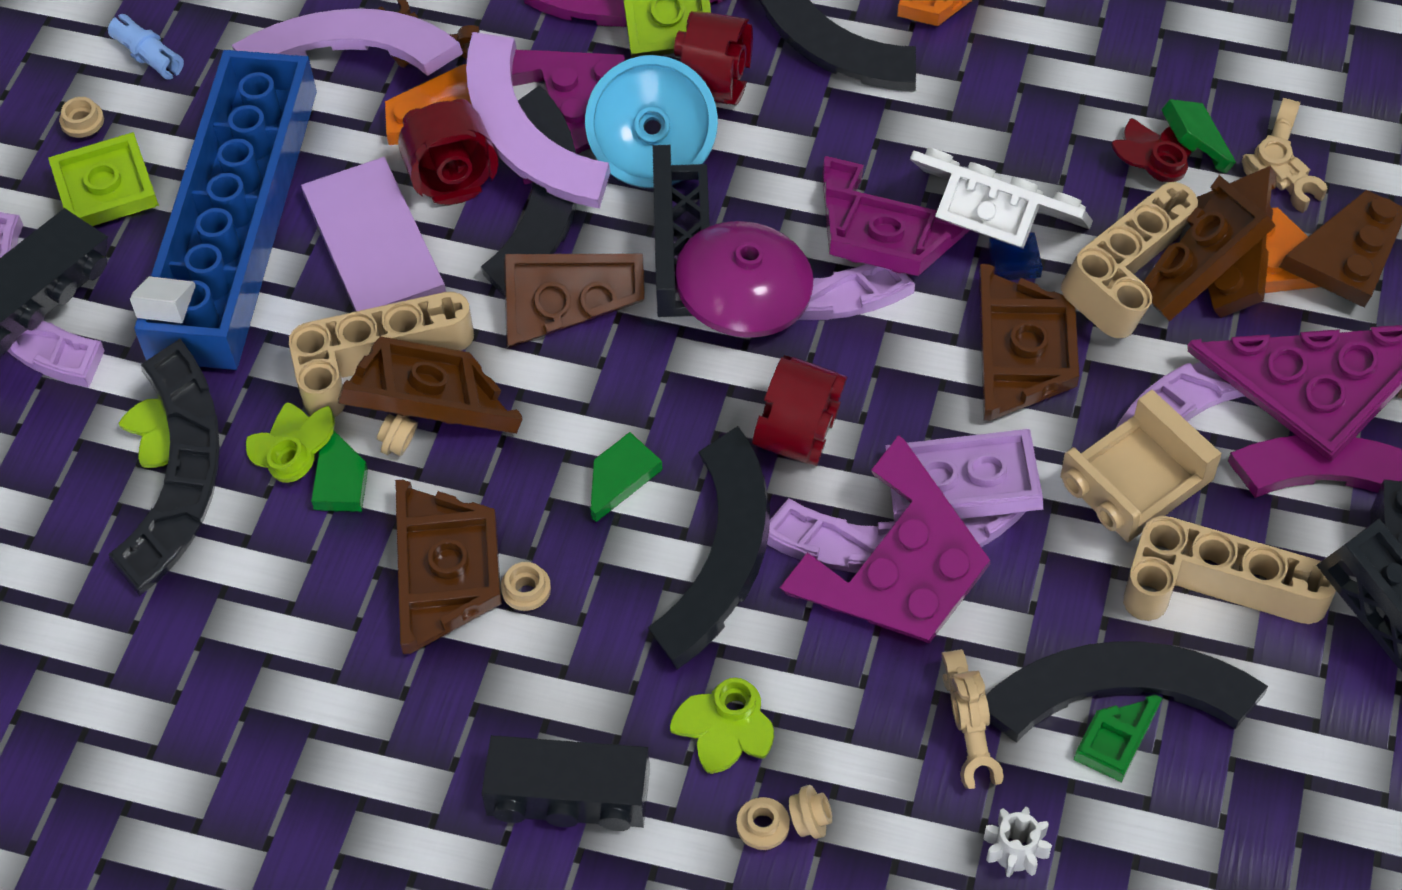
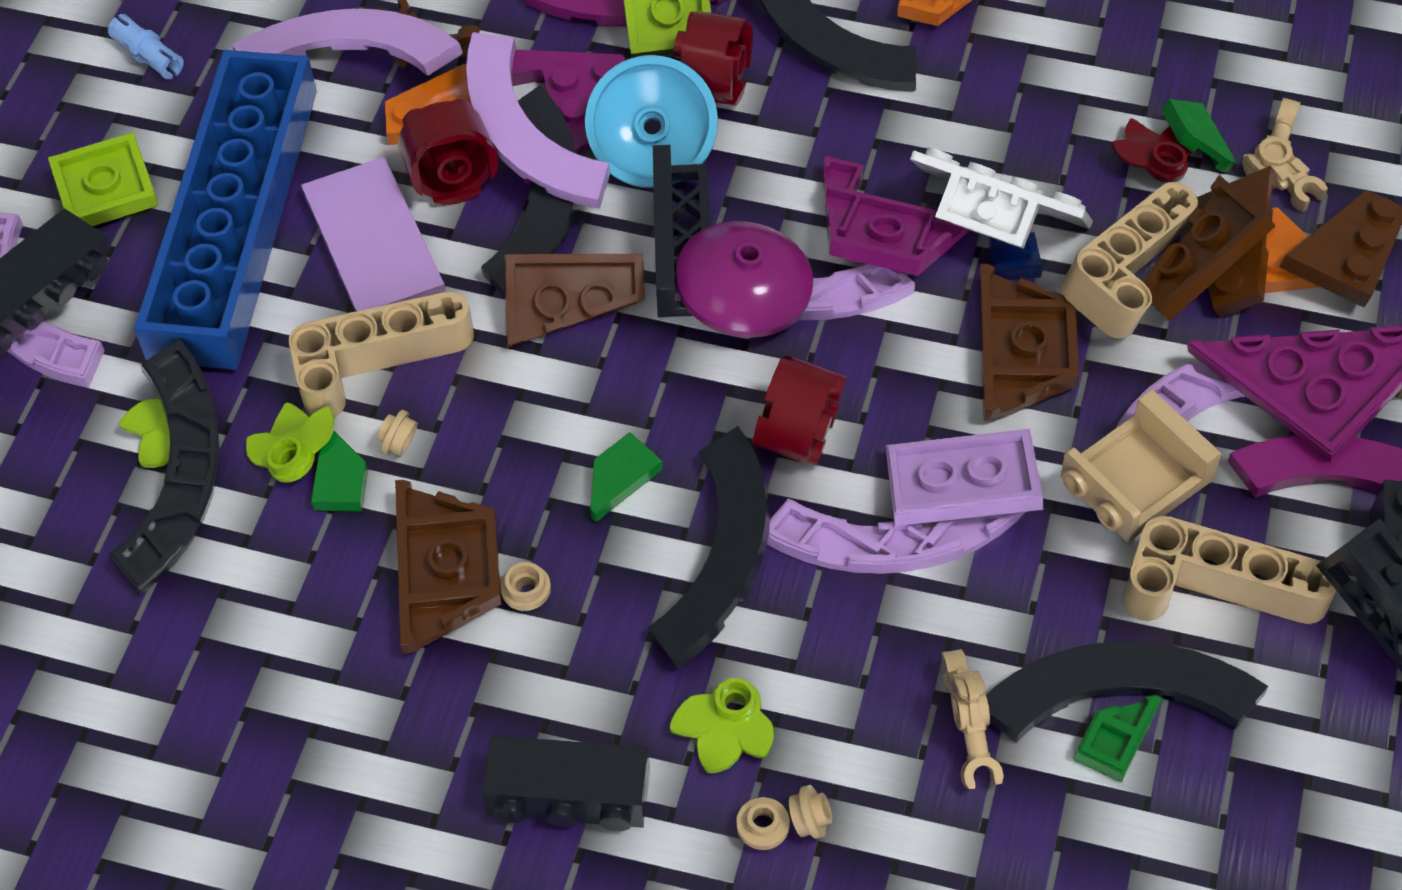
tan plate [59,97,104,138] -> none
white slope [130,276,195,323] -> none
reddish brown wing [338,336,523,434] -> none
magenta wing [780,435,991,643] -> none
white gear [984,807,1052,877] -> none

